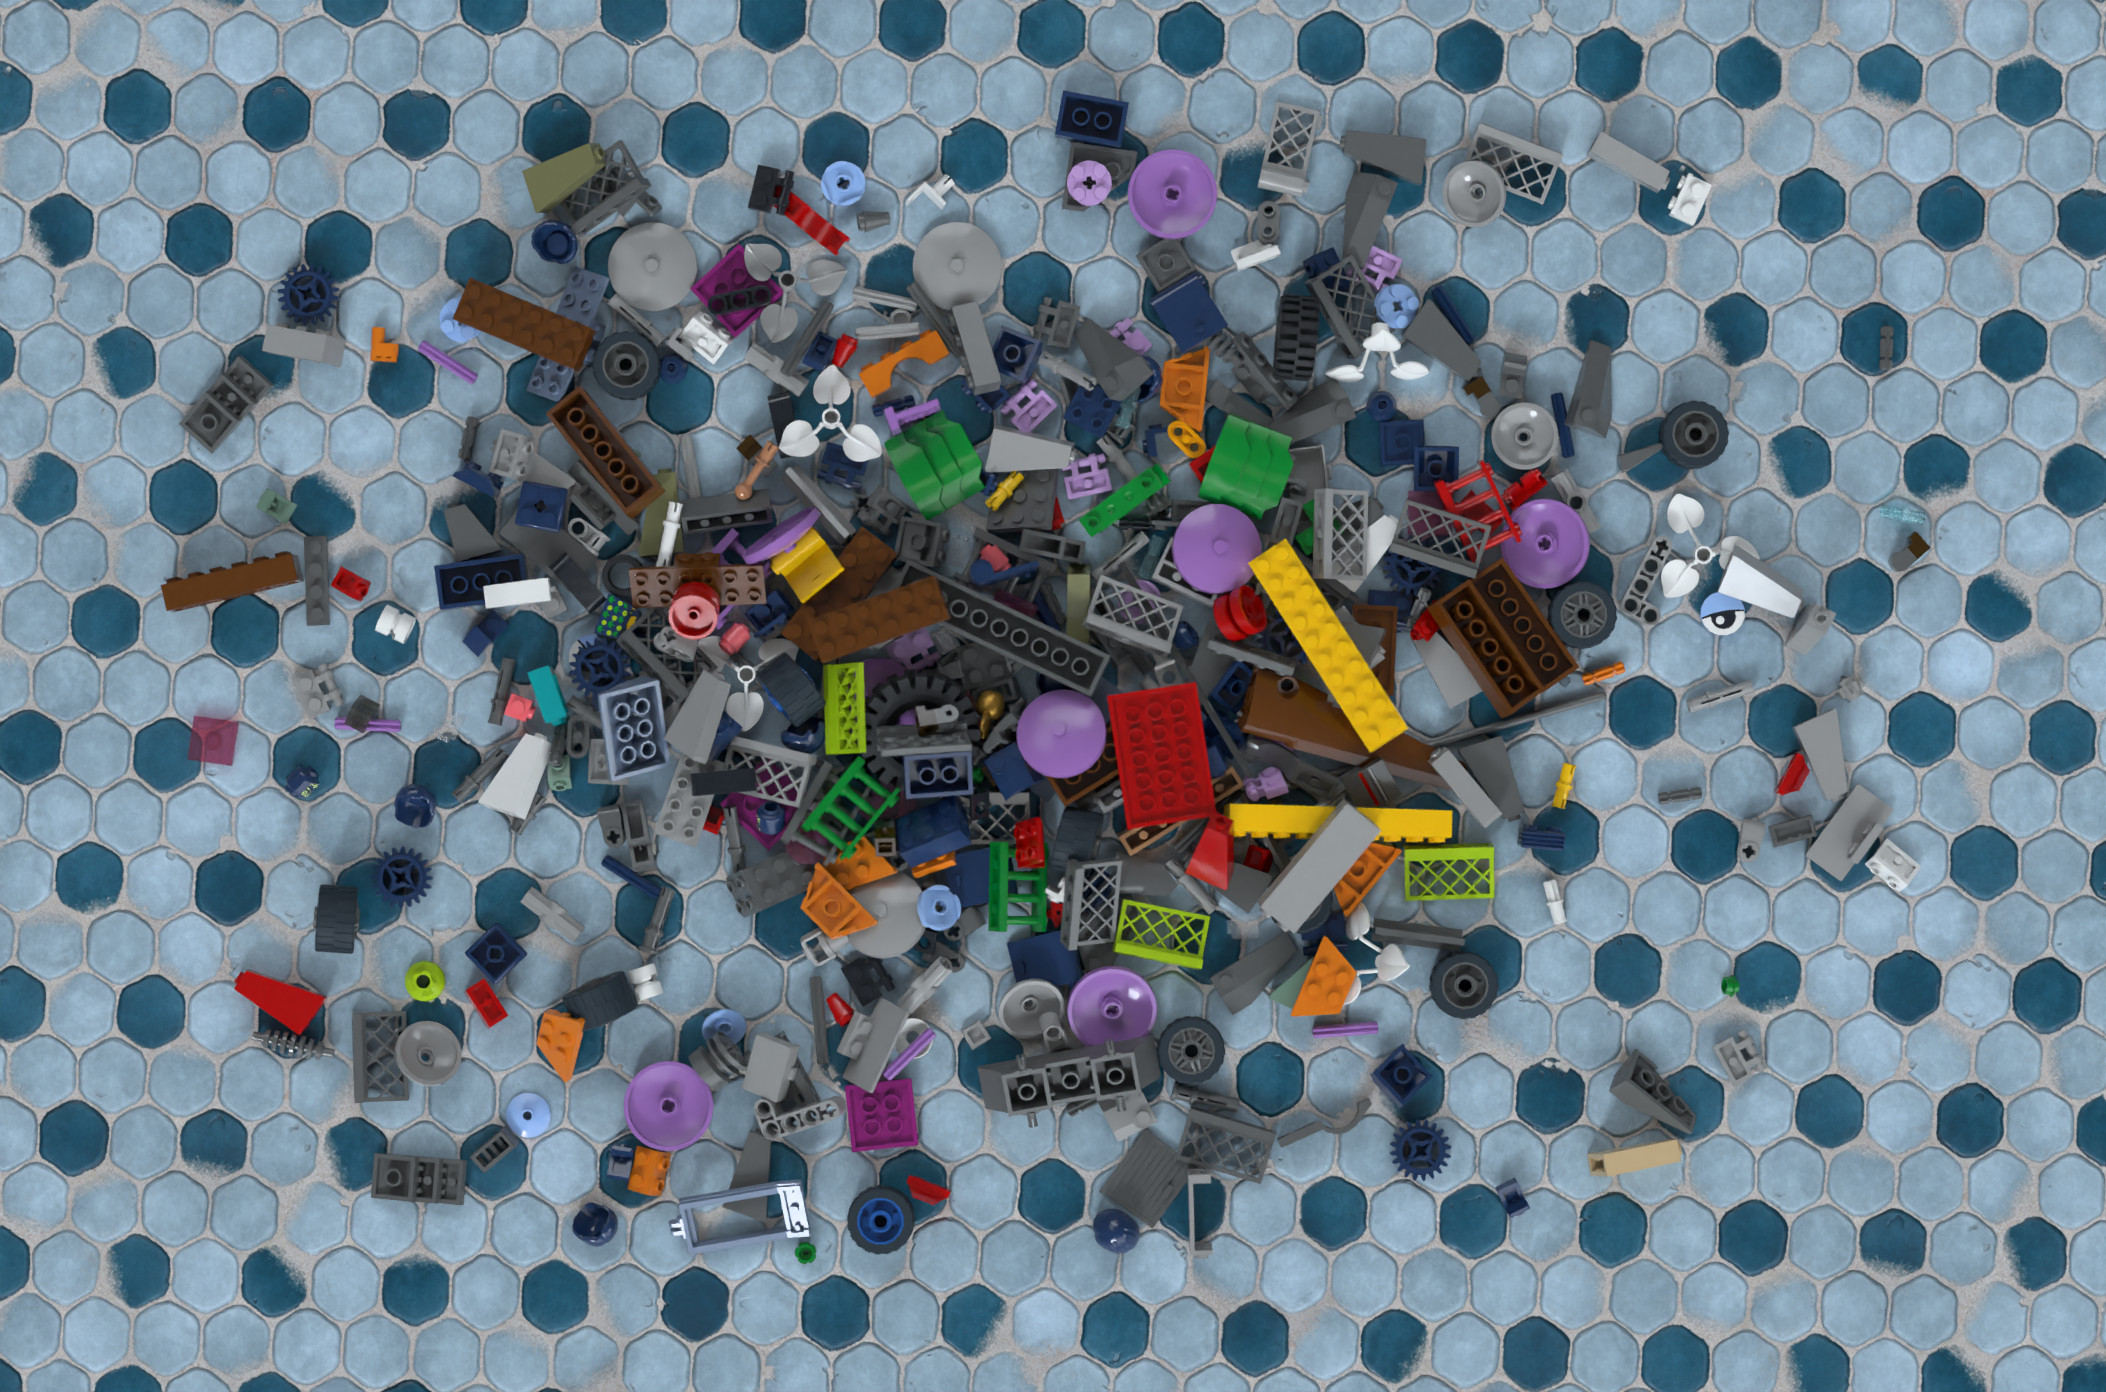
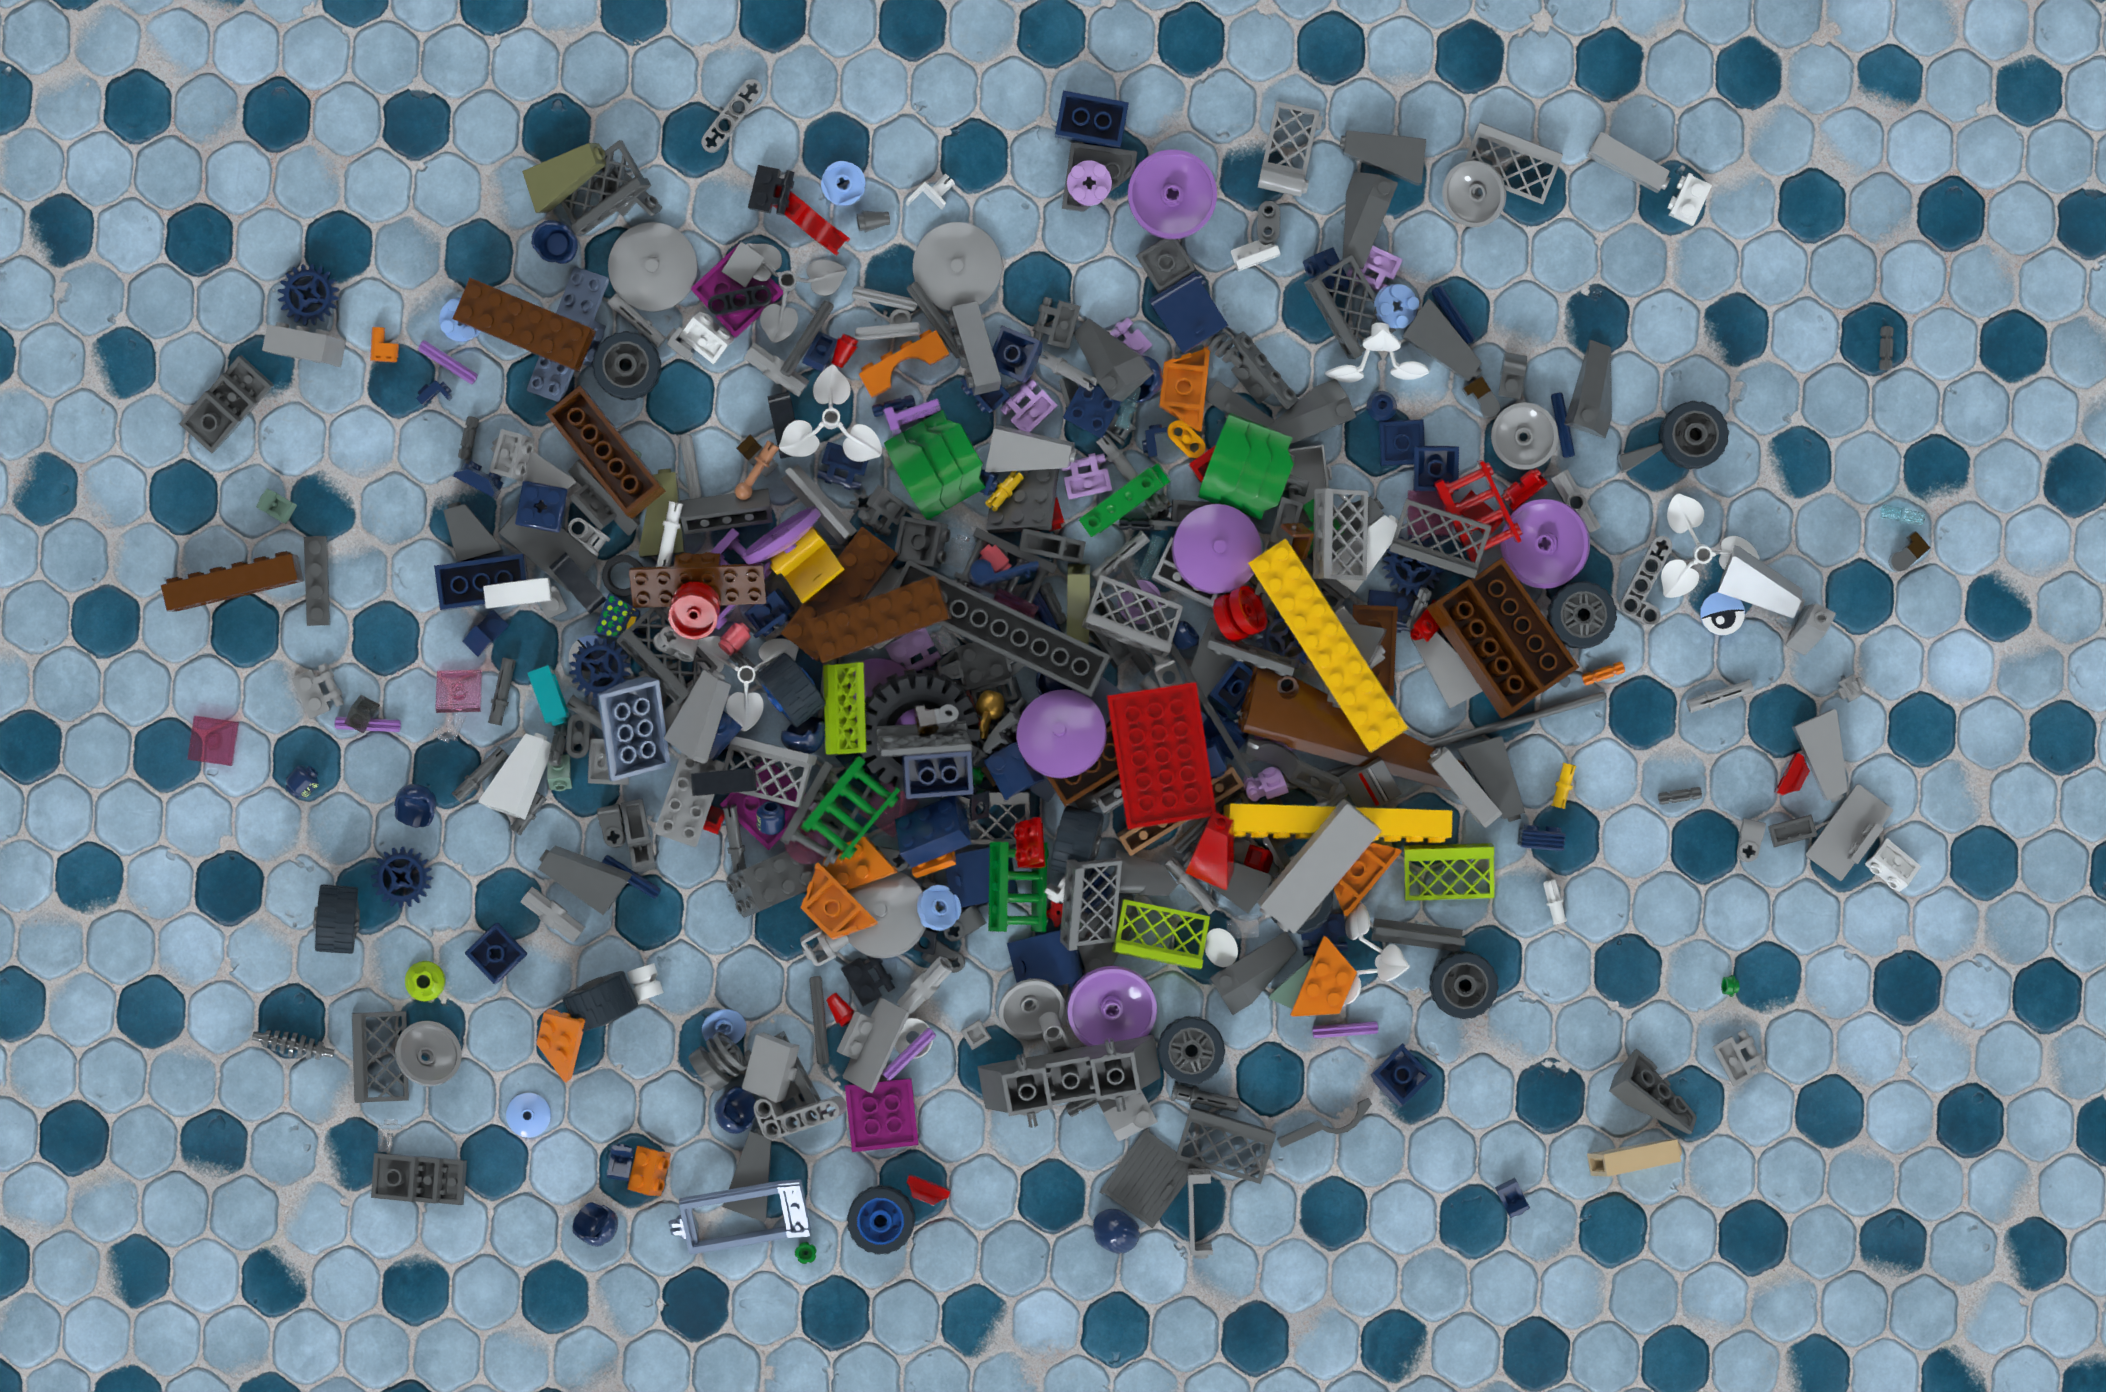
red slope [234,970,328,1035] -> none
red bracket [330,566,371,602] -> none
white wheel [375,605,416,644] -> none
red hinge [464,978,509,1029] -> none
dark grey slope [470,1126,520,1173] -> none
coral brick [504,693,536,722] -> none
medium lavender dish [624,1061,714,1151] -> none
dark grey pin [638,886,676,955] -> none
dark blue cone [659,353,688,384] -> none
dark brown leg [875,817,896,857] -> none
black tyre [1273,294,1320,381] -> none
dark blue gear [1389,1119,1451,1181] -> none
none -> clear bracket [378,1119,403,1152]
none -> dark blue bracket [416,380,453,406]
none -> clear pink plate [435,670,482,713]
none -> dark grey slope [538,845,632,915]
none -> light grey beam [701,79,763,153]
none -> dark blue piece [714,1086,756,1134]
none -> light grey sticker [722,242,765,287]
none -> white sticker [1204,928,1238,967]
none -> reddish brown bracket [1280,523,1314,560]

